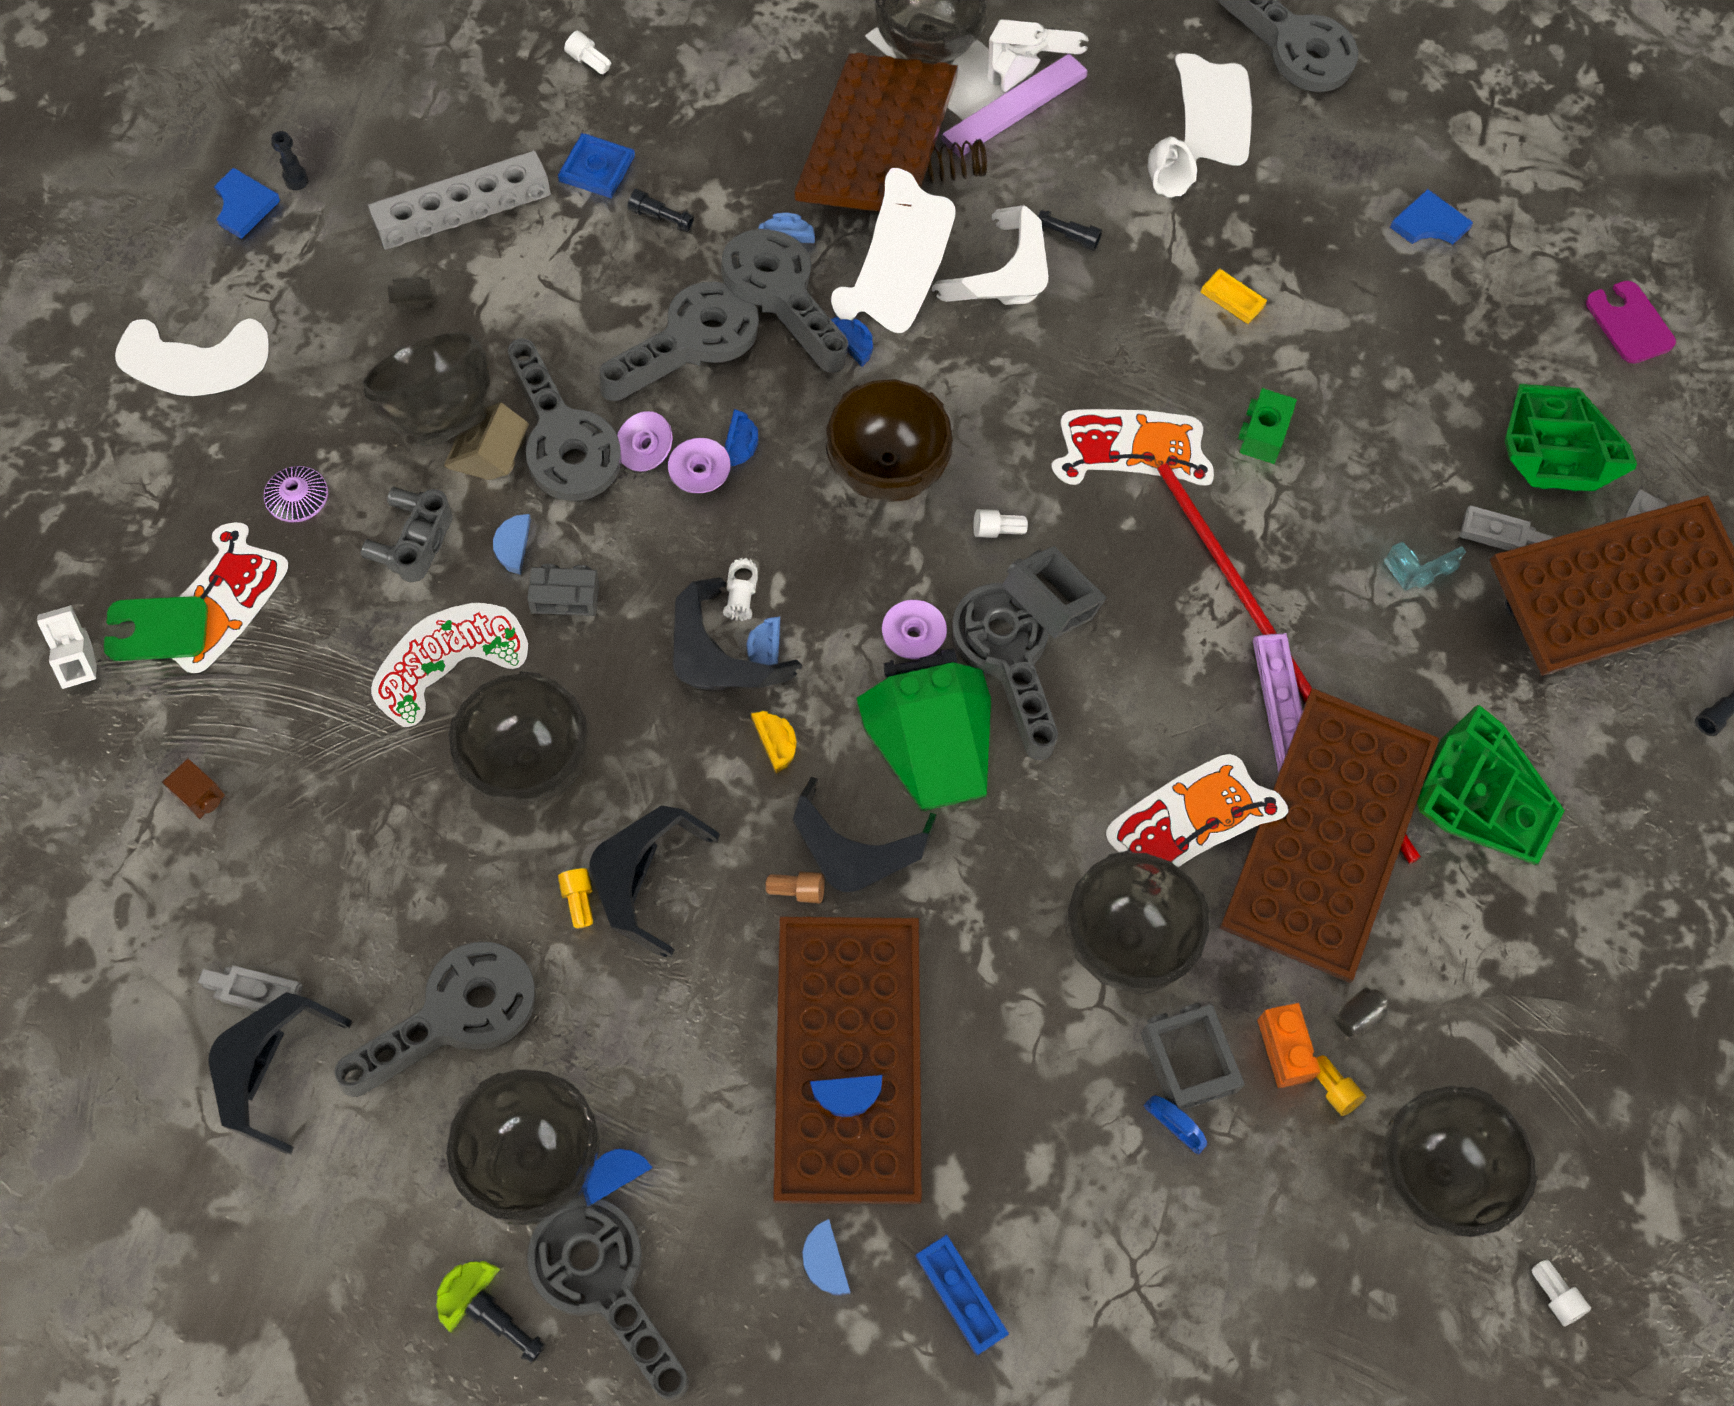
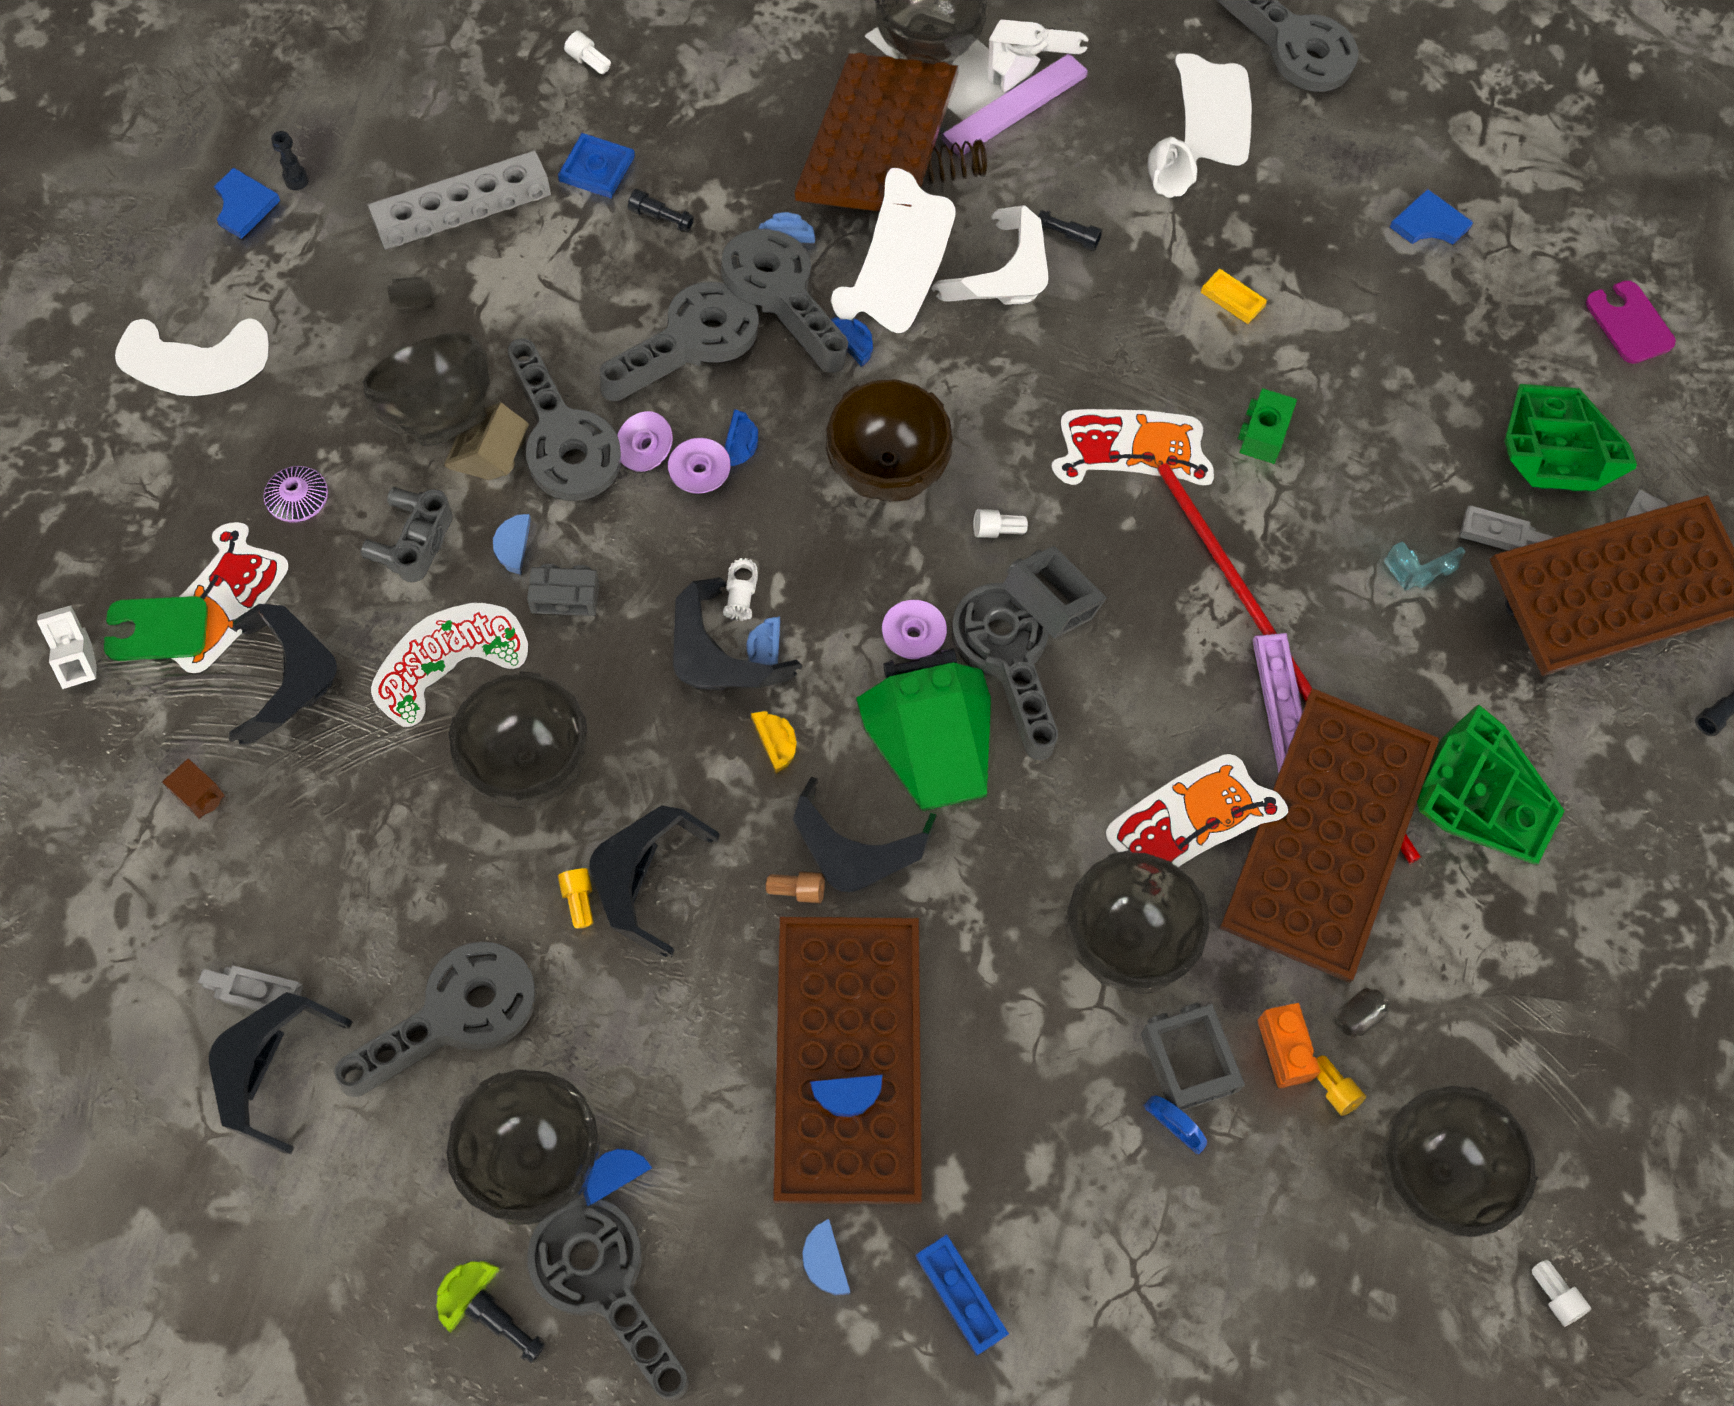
none -> black piece [229,604,337,744]

